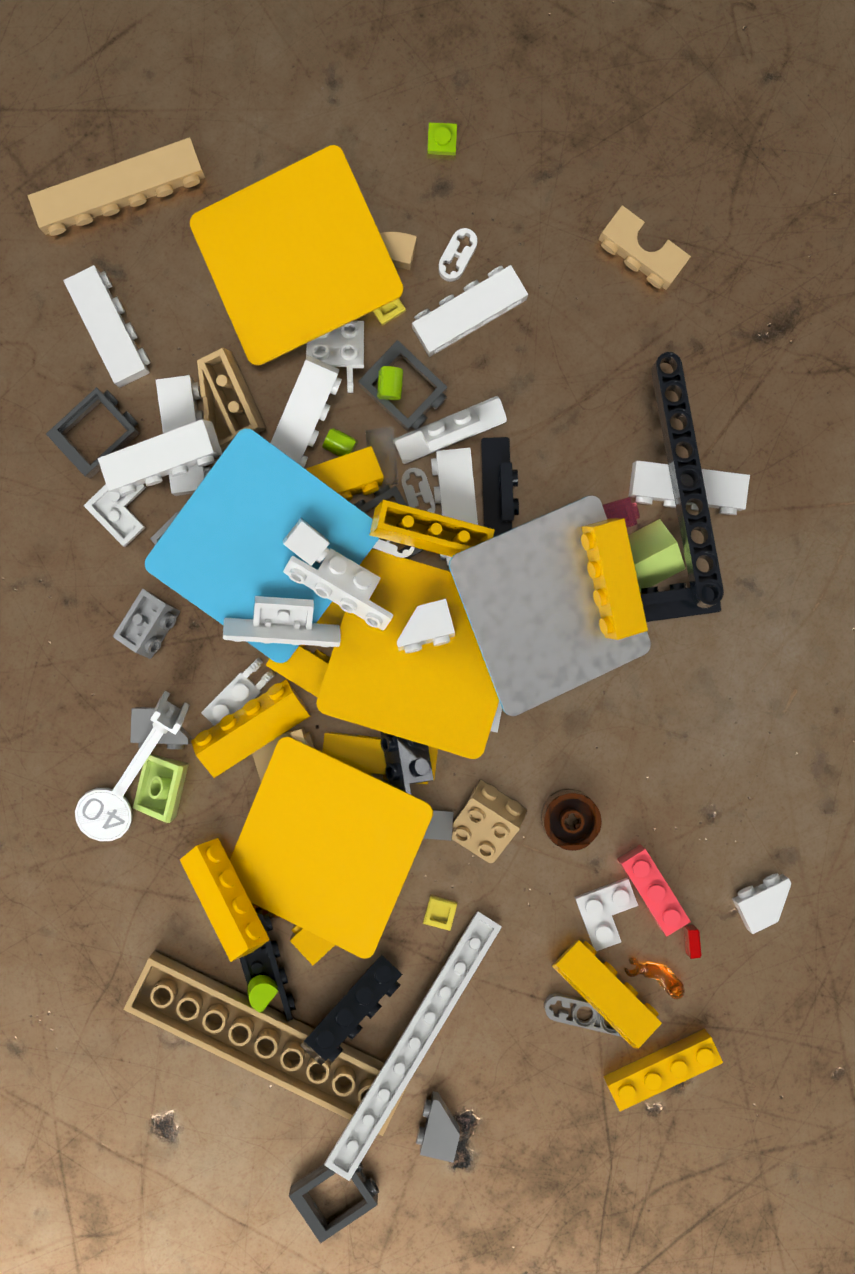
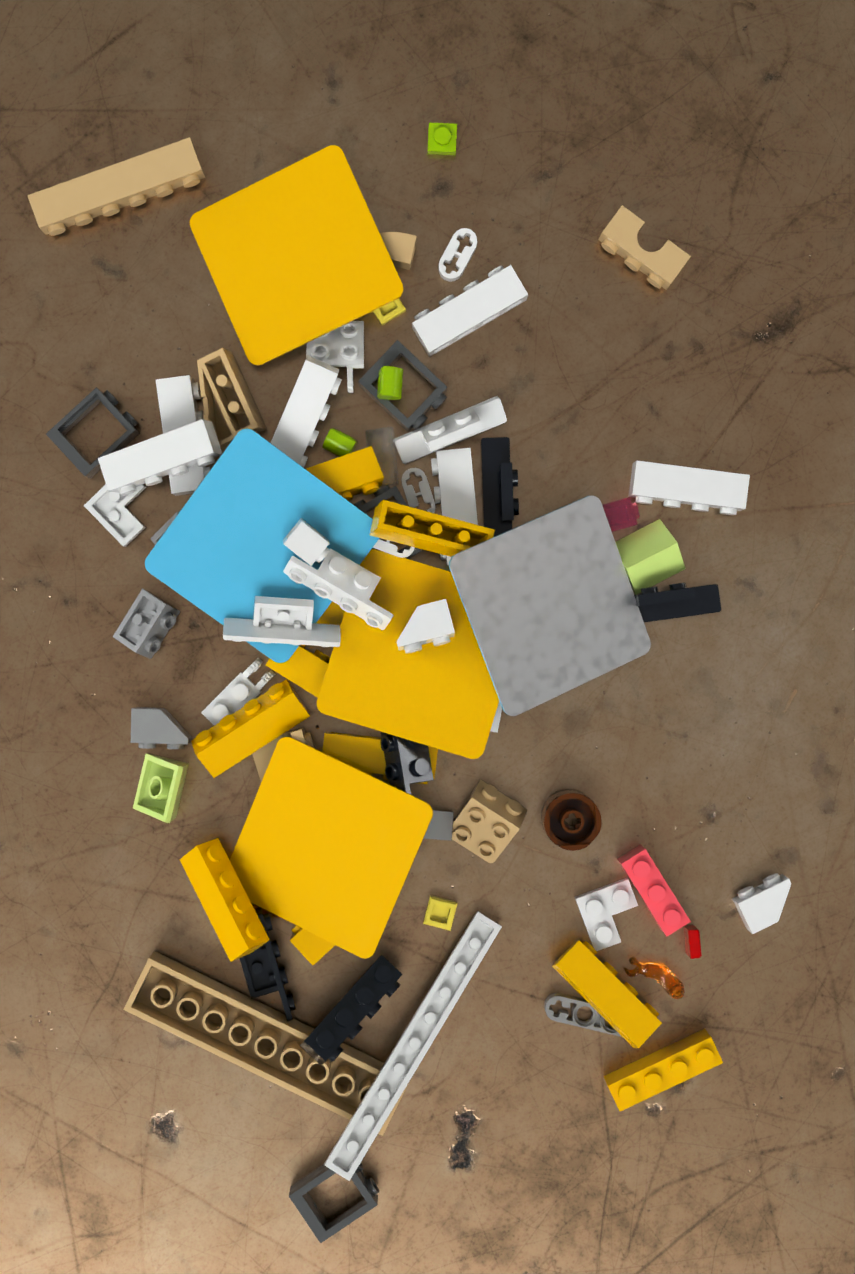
white brick [63,265,150,388] -> none
white piece [75,691,190,841] -> none
lime brick [247,975,278,1013] -> none
light grey slope [416,1091,460,1163] -> none
yellow brick [581,518,648,640] -> none
black beam [652,352,724,608] -> none

